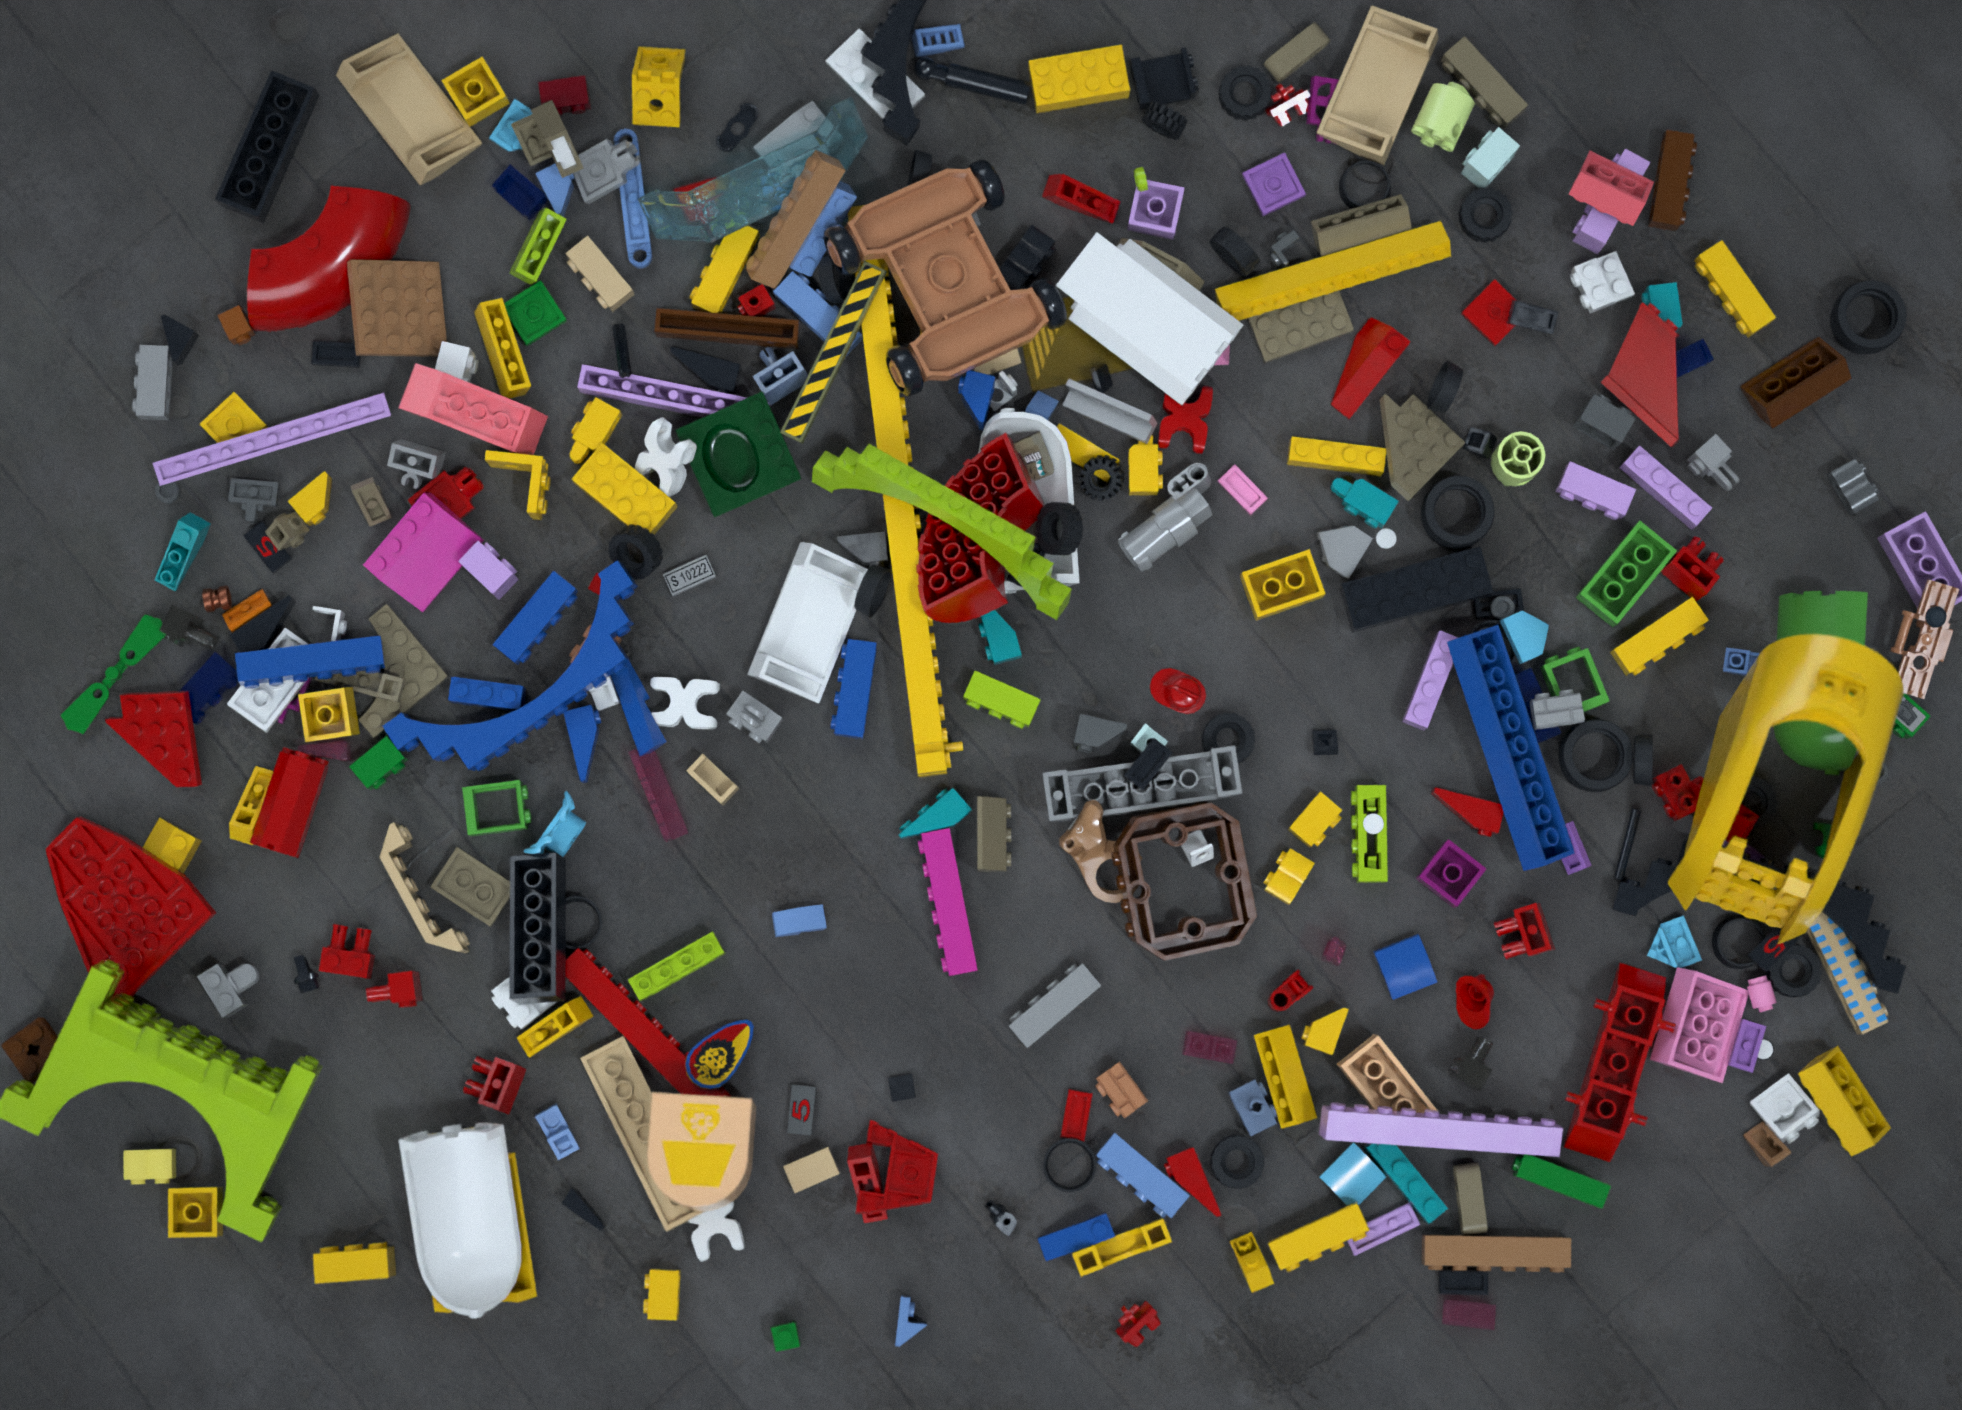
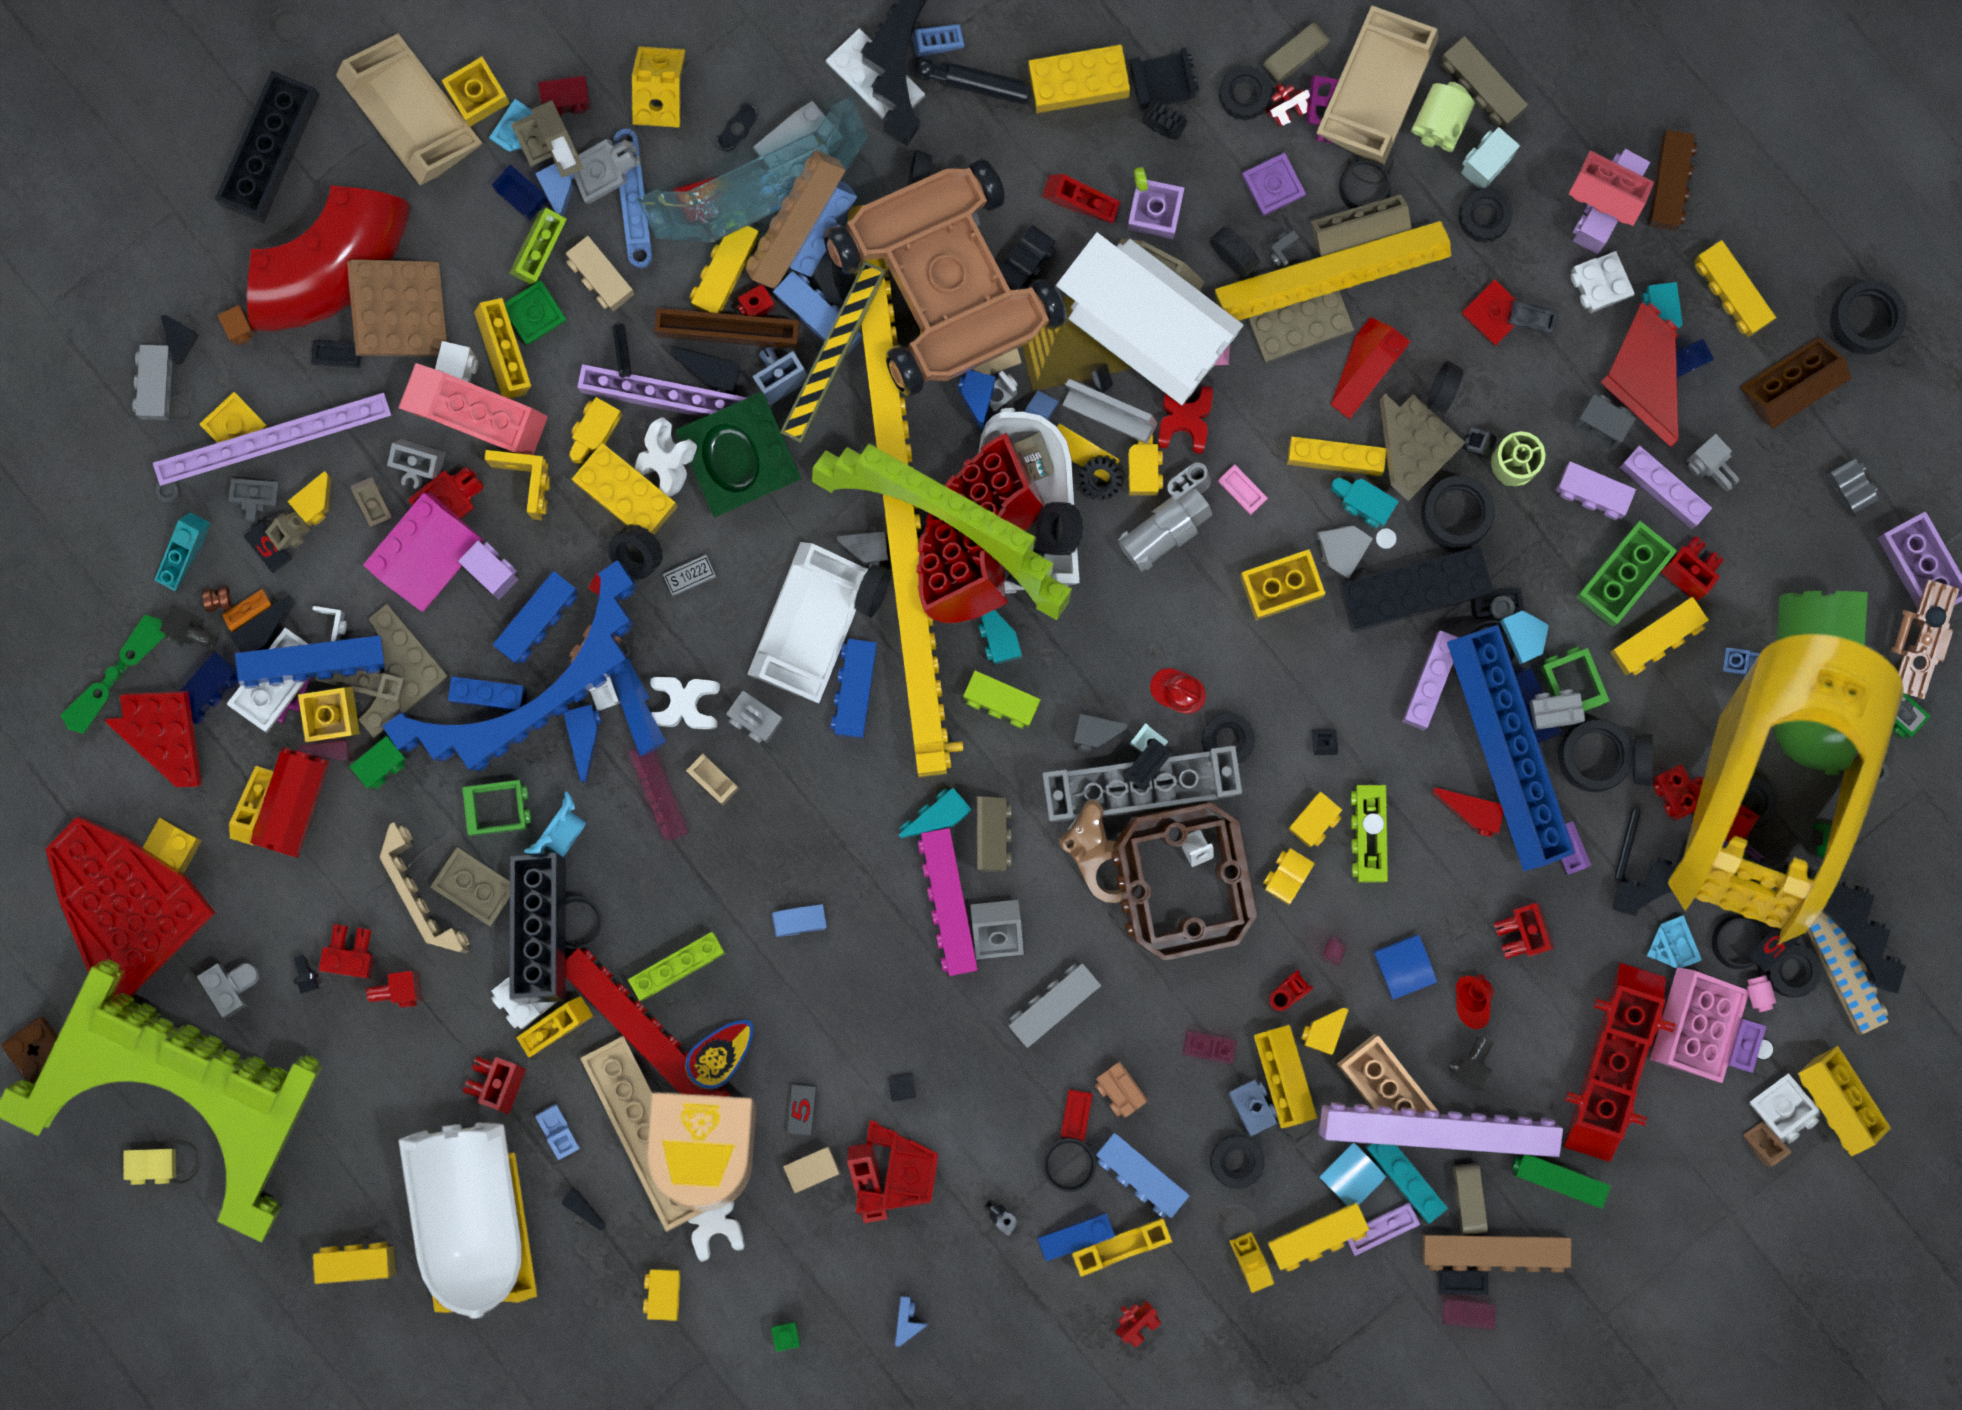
yellow brick [168,1187,223,1238] -> none
red slope [1163,1147,1221,1217] -> none
magenta brick [1415,839,1486,908] -> none
none -> light grey slope [970,900,1024,959]

